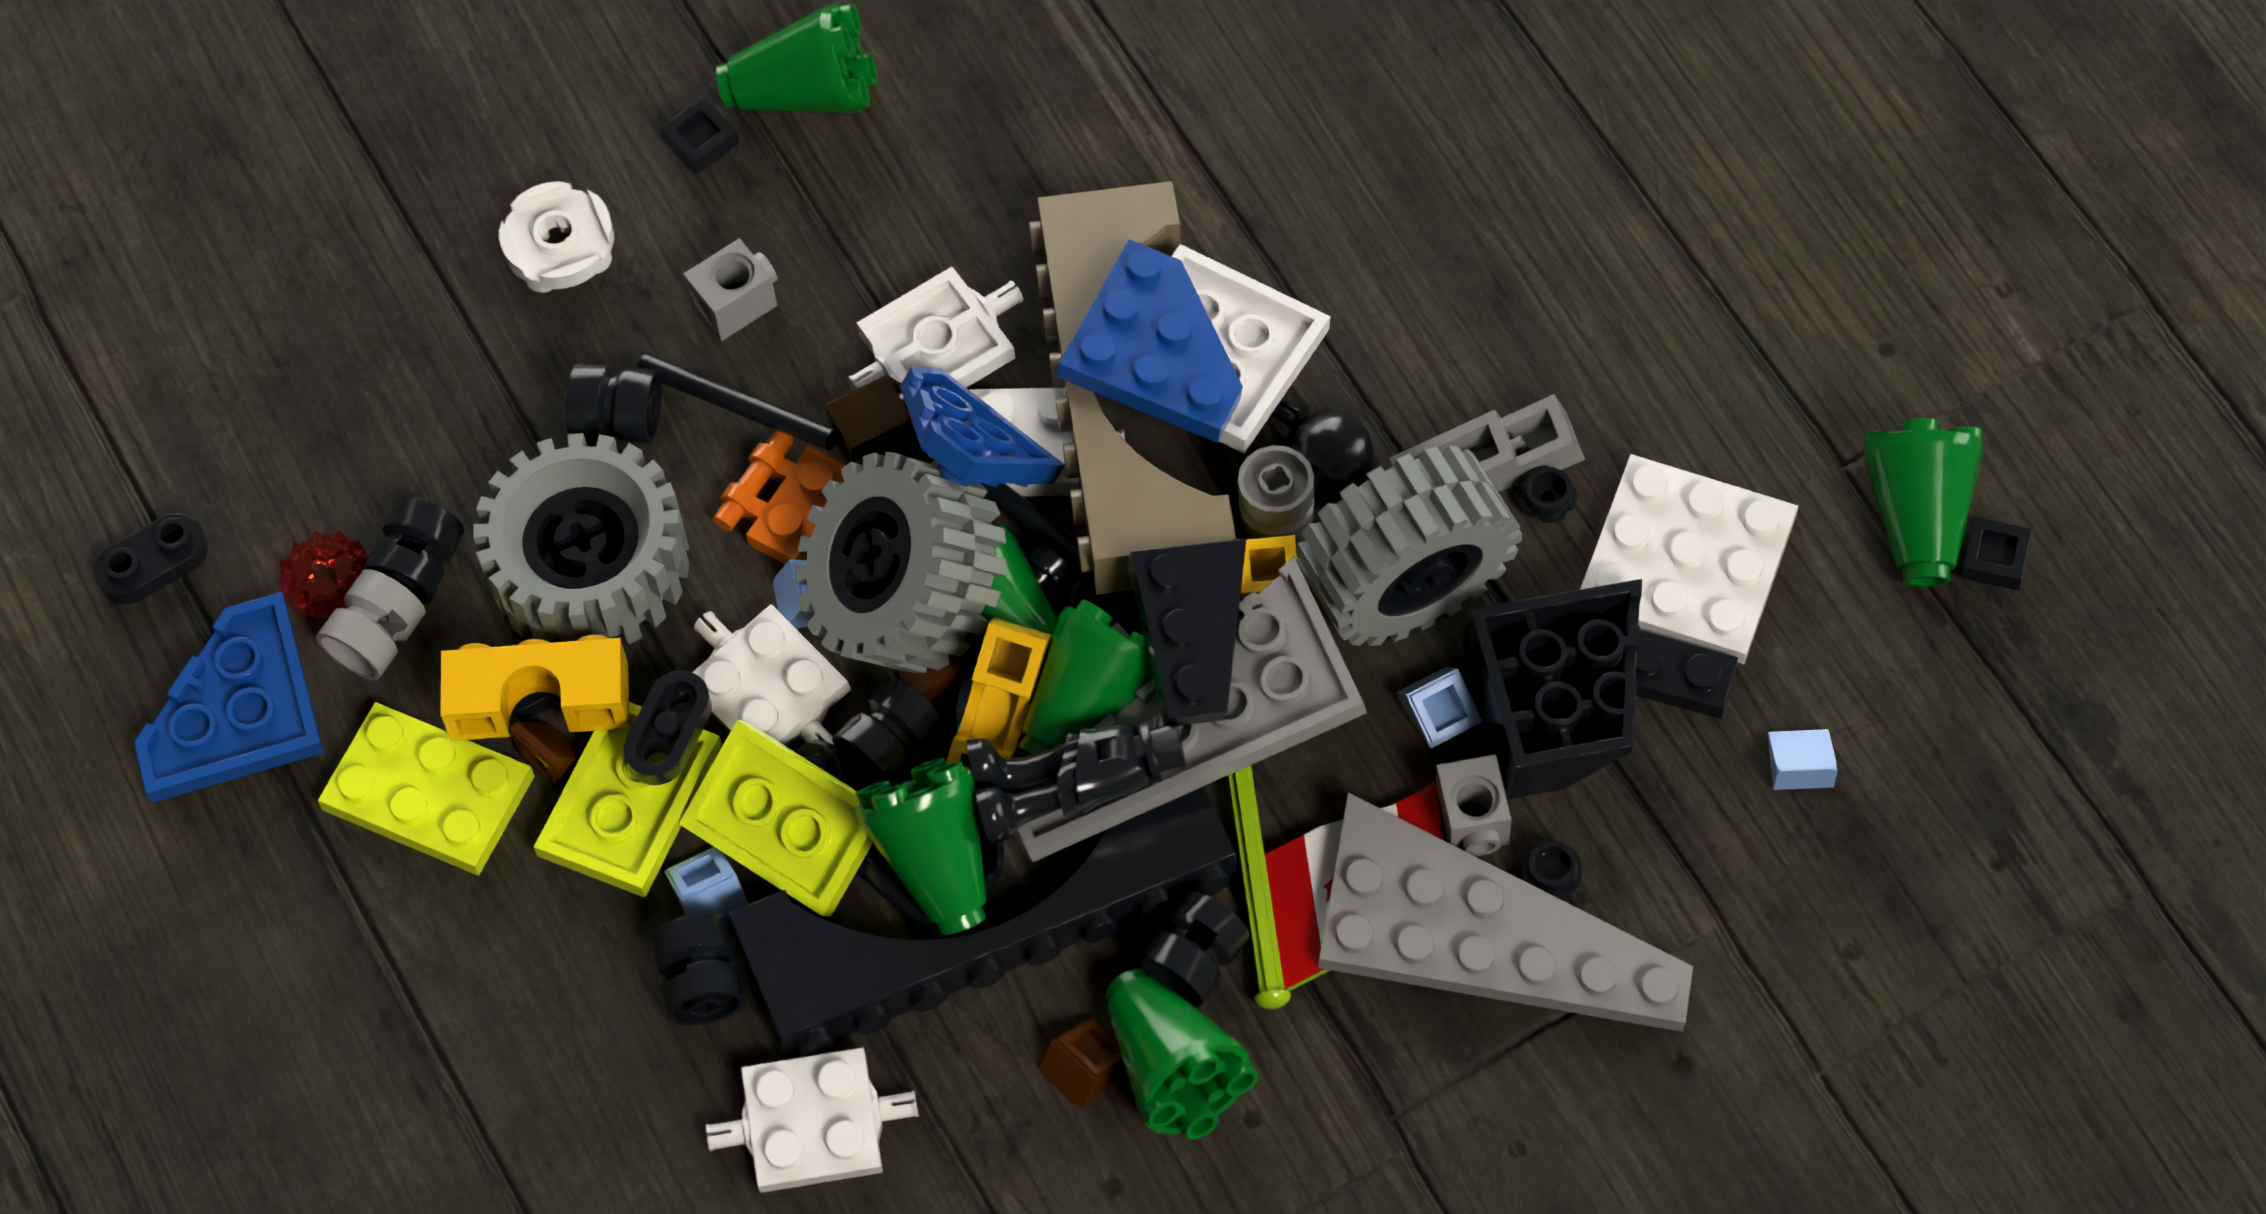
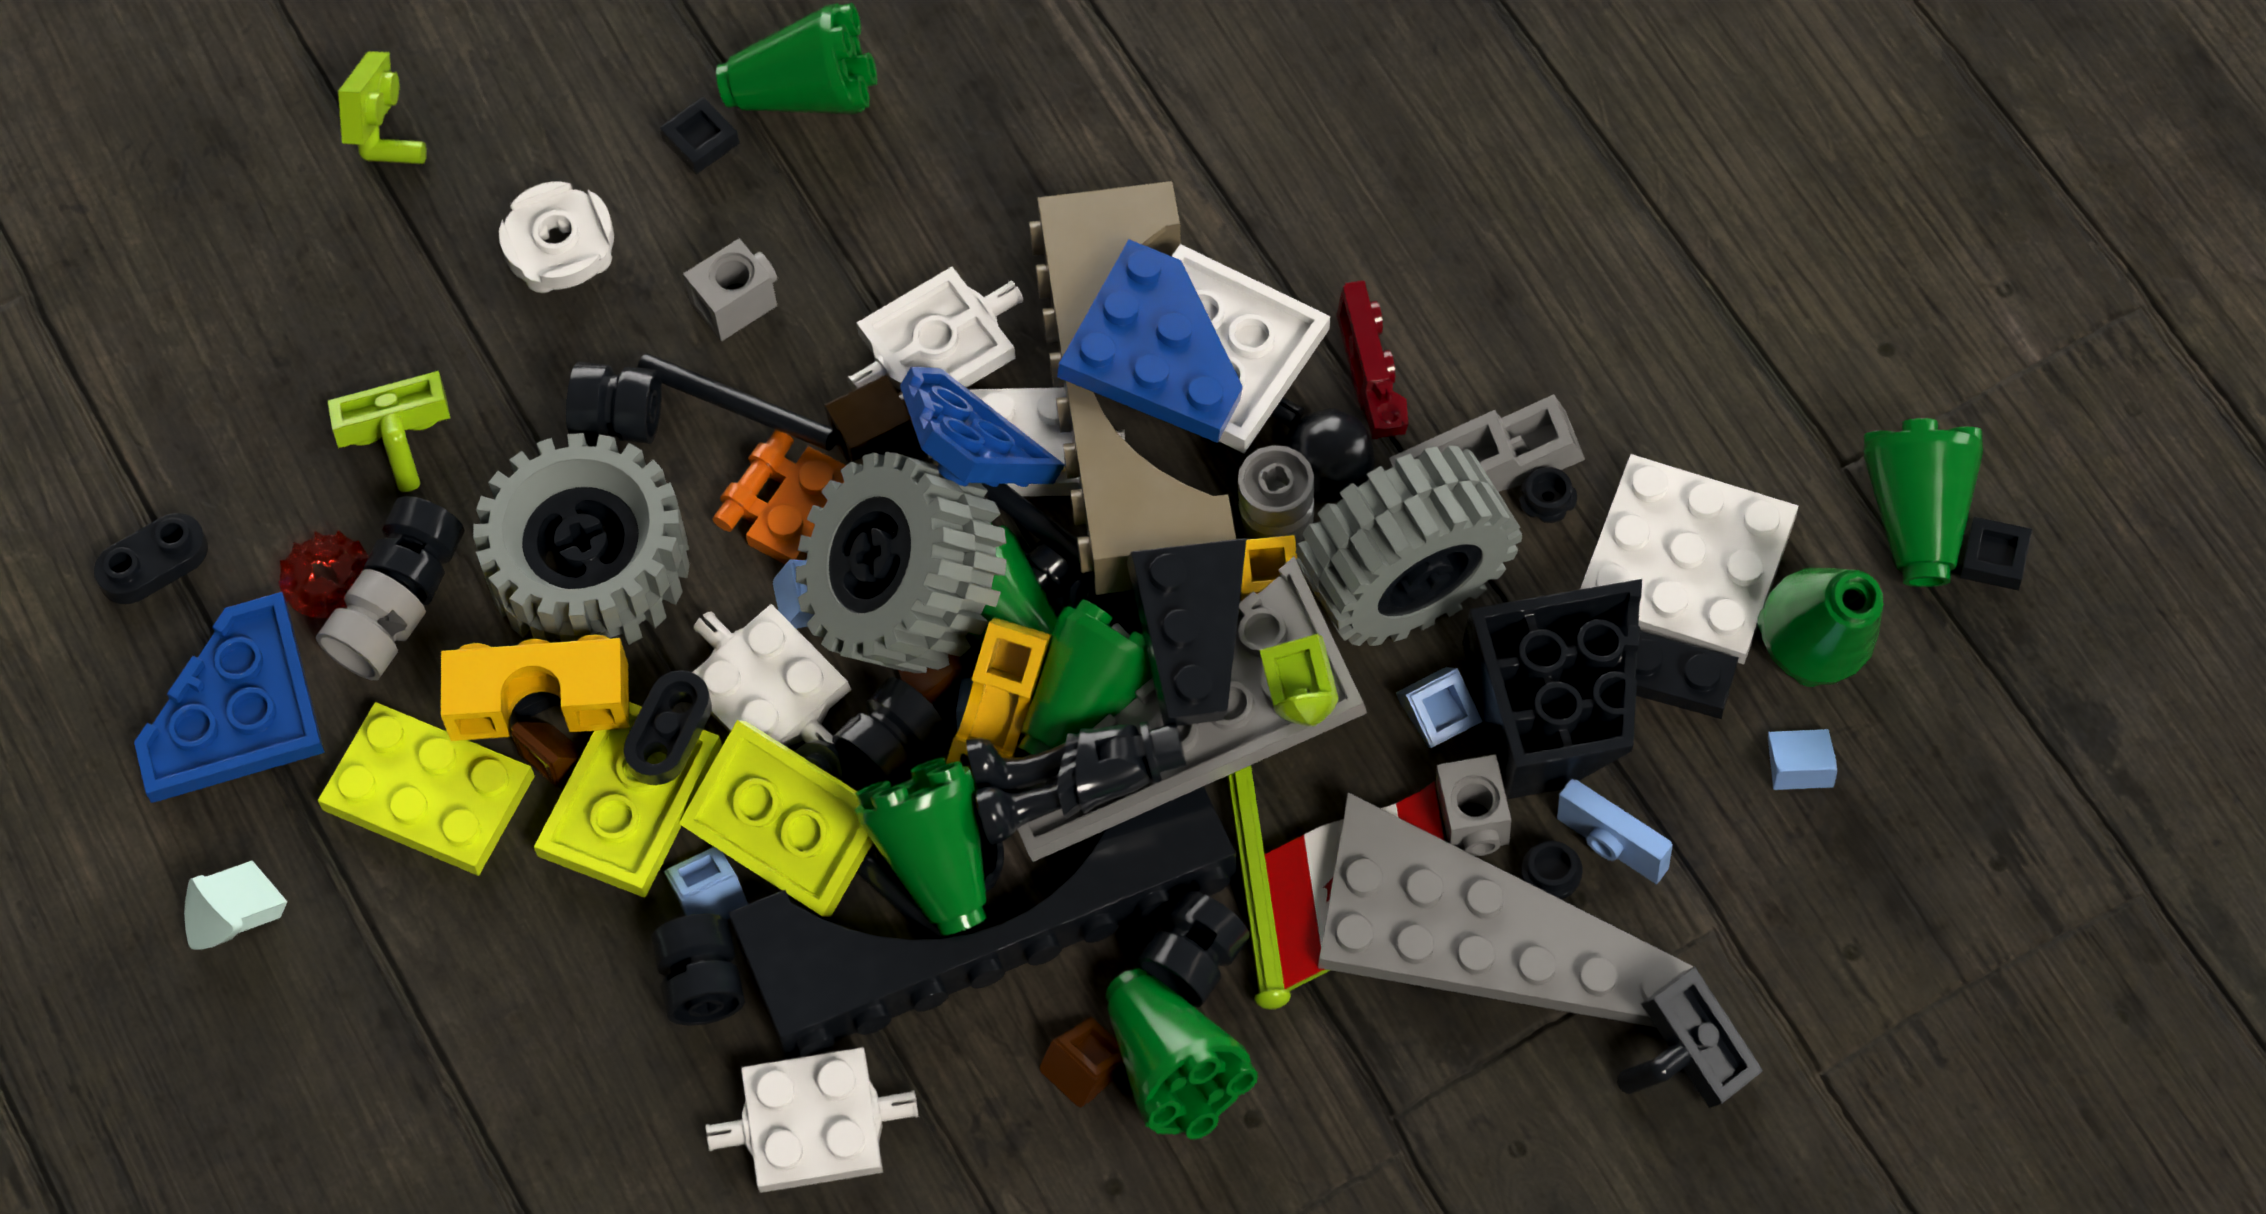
none -> light aqua tile [184,861,288,949]
none -> lime plate [328,371,450,492]
none -> lime plate [338,51,426,164]
none -> lime plate [1259,634,1338,727]
none -> dark red hinge [1336,280,1408,439]
none -> light blue plate [1557,779,1673,885]
none -> black plate [1618,967,1763,1108]
none -> green cone [1757,568,1884,687]

